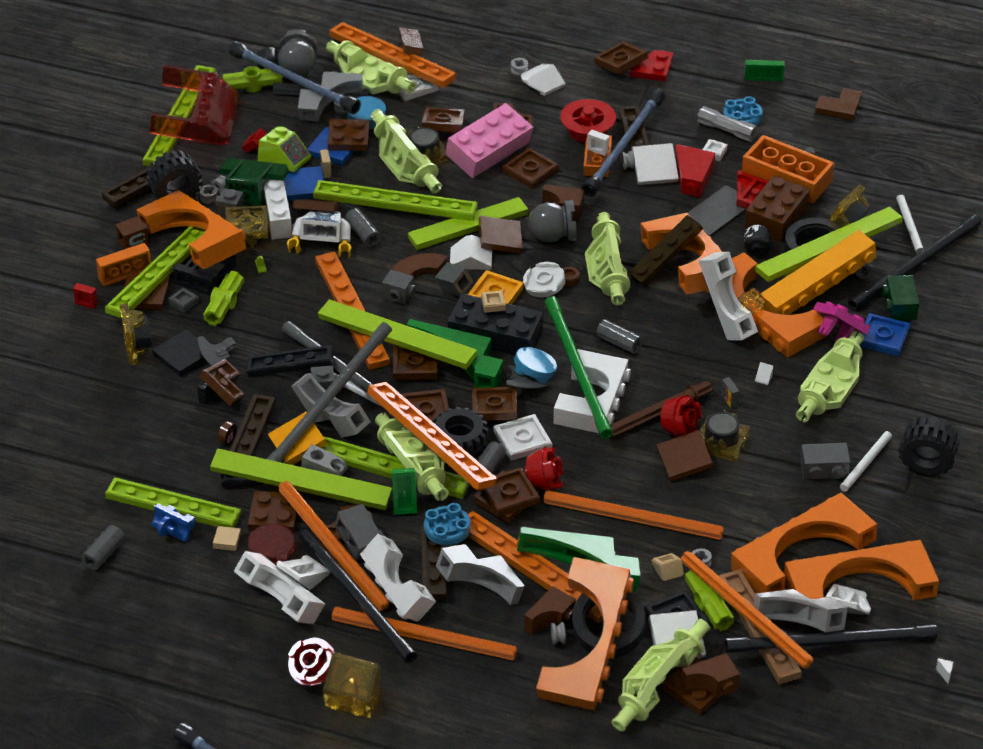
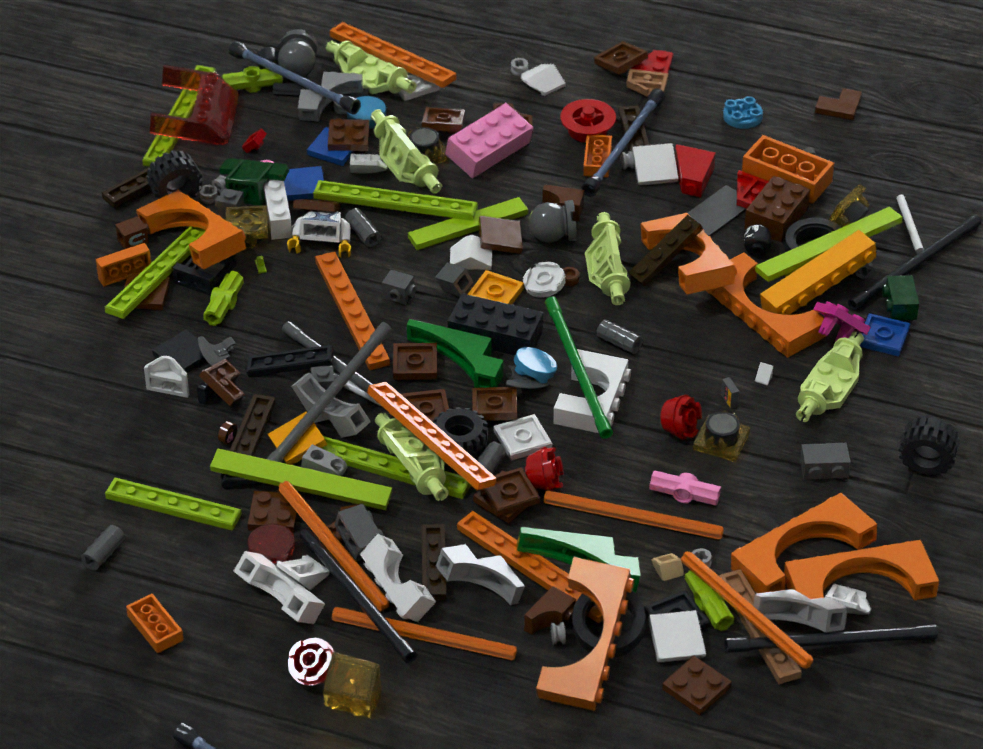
red plate [73,283,98,309] -> none
clear yellow piece [119,303,152,365] -> none
blue hips [151,503,195,542] -> none
dark grey tile [168,288,199,313] -> none
tan tile [213,526,241,551] -> none
lime slope [258,127,311,172] -> none
lime tile [318,299,477,369] -> none
tan tile [320,149,331,178] -> none
reddish brown tile [391,253,447,276] -> none
green plate [392,468,417,515] -> none
tile [398,27,423,55] -> none
dark azure tile [424,503,471,545] -> none
tan tile [481,291,506,313] -> none
reddish brown tile [502,148,559,189] -> none
white plate [587,130,609,156] -> none
reddish brown axle [610,381,713,437] -> none
yellowish green plate [611,619,710,731] -> none
reddish brown tile [656,430,714,482] -> none
reddish brown arch [681,653,740,698] -> none
light grey axle [697,106,757,142] -> none
white arch [699,252,758,340] -> none
white tile [703,139,728,161] -> none
clear yellow tile [737,287,765,315] -> none
green plate [744,60,785,81] -> none
white bar [840,431,892,492] -> none
white piece [936,659,953,684] -> none
none -> orange piece [126,594,183,654]
none -> white slope [144,356,189,398]
none -> white slope [350,154,387,173]
none -> medium nougat wing [627,69,668,97]
none -> bright pink piece [650,471,721,505]

